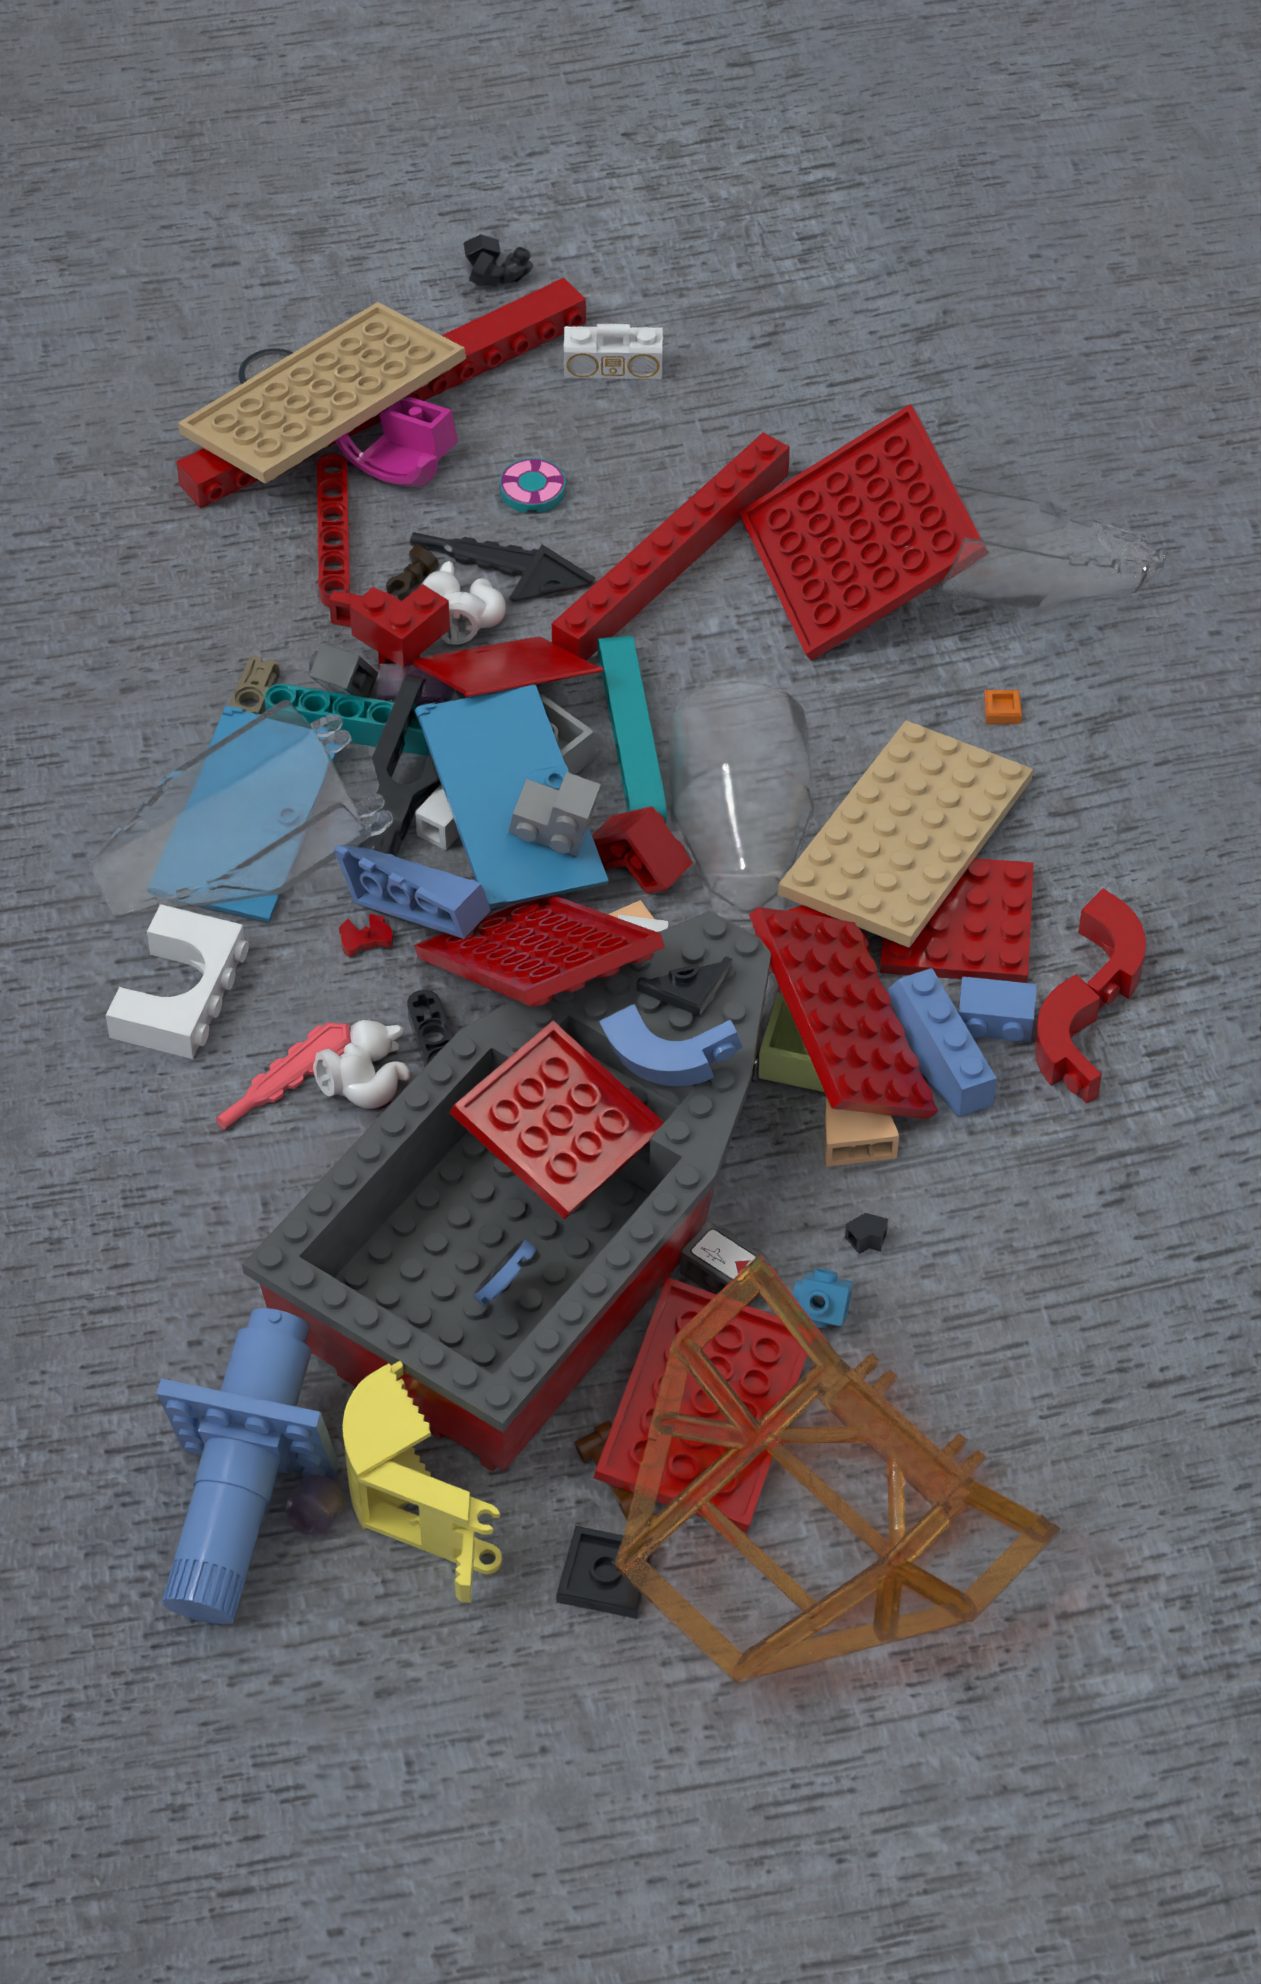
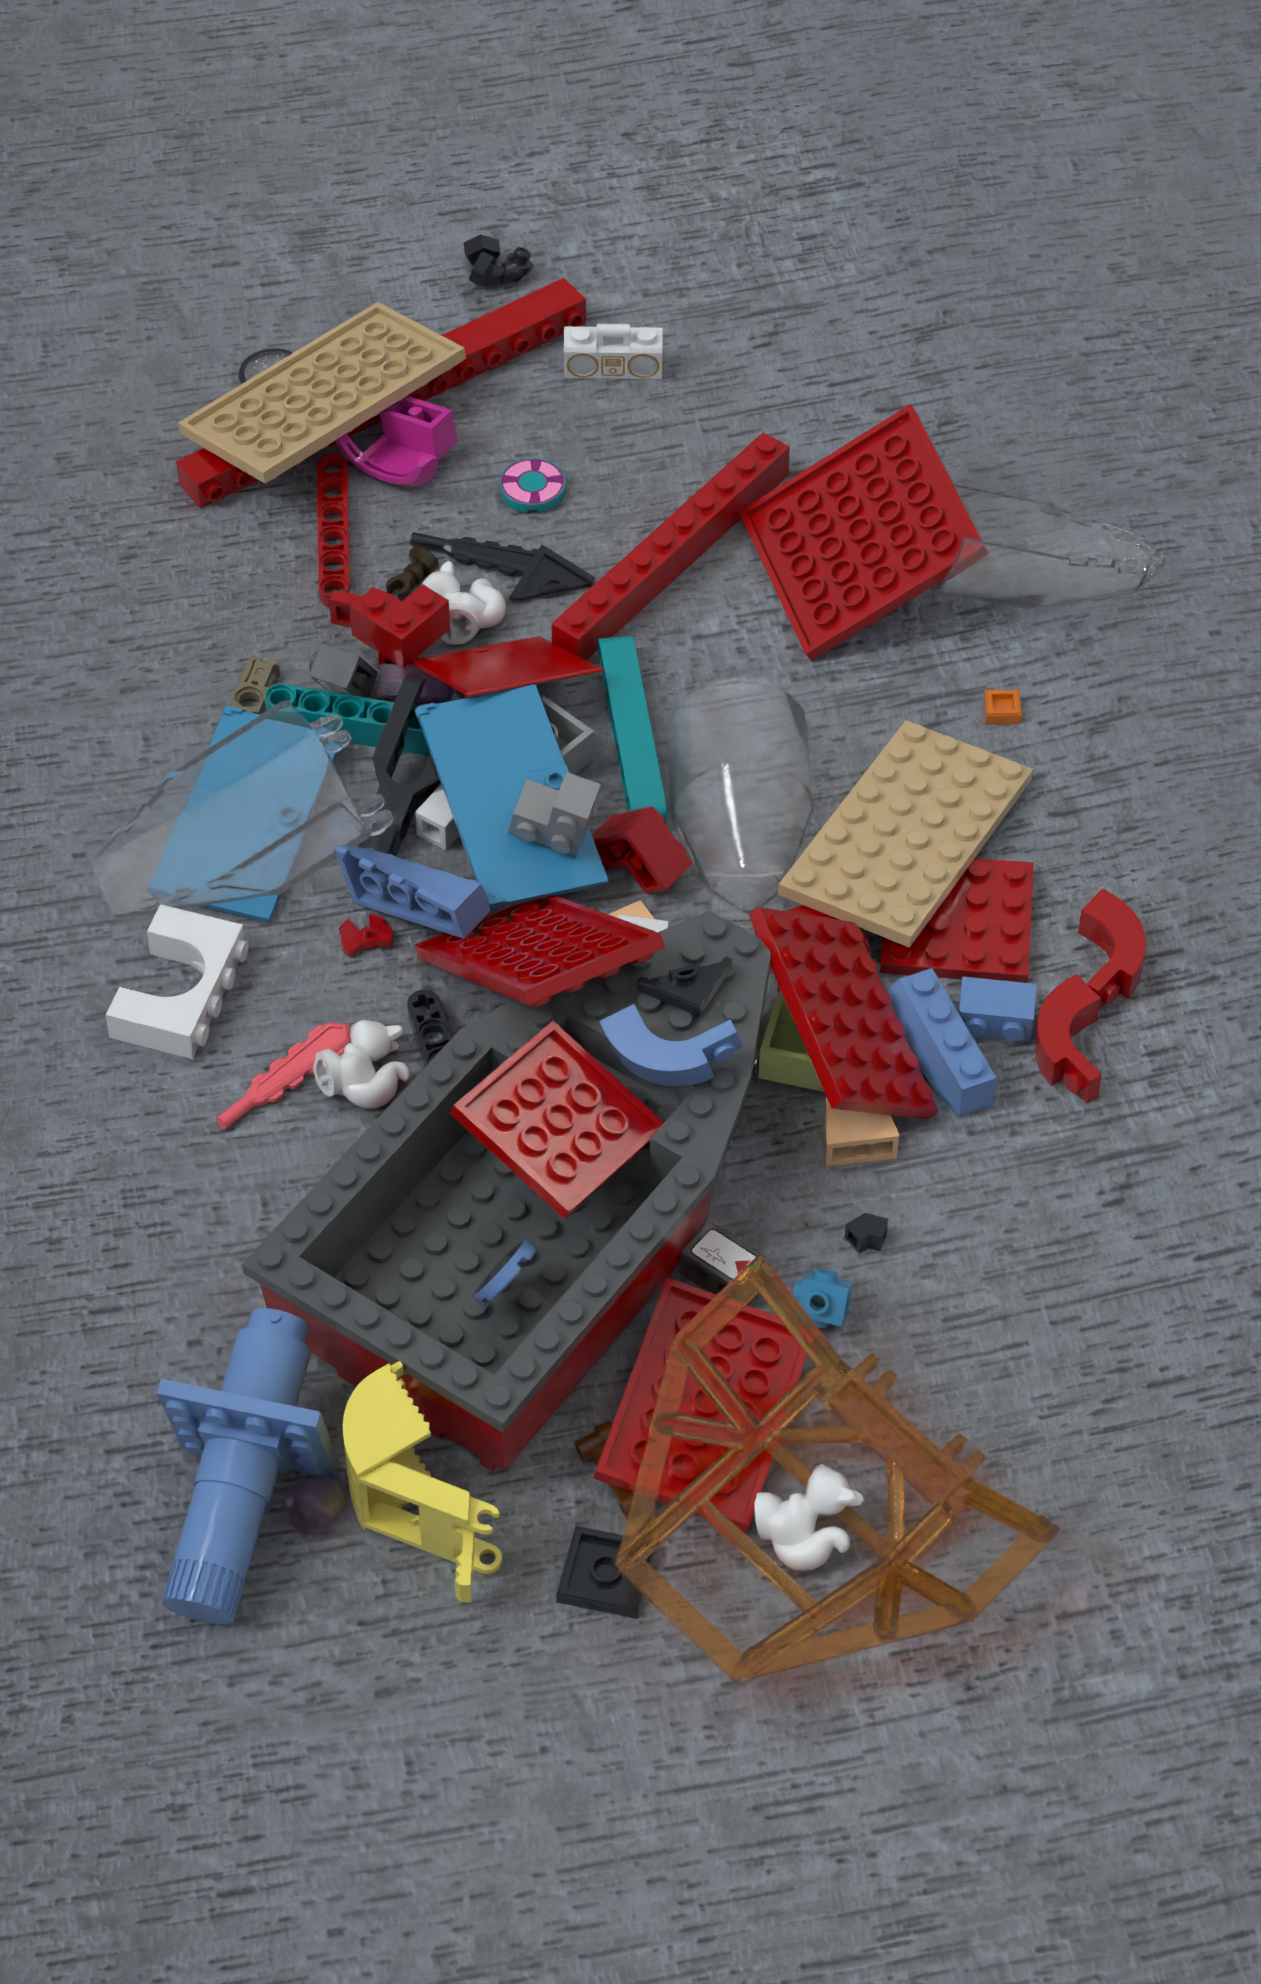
none -> white animal [755,1464,864,1571]

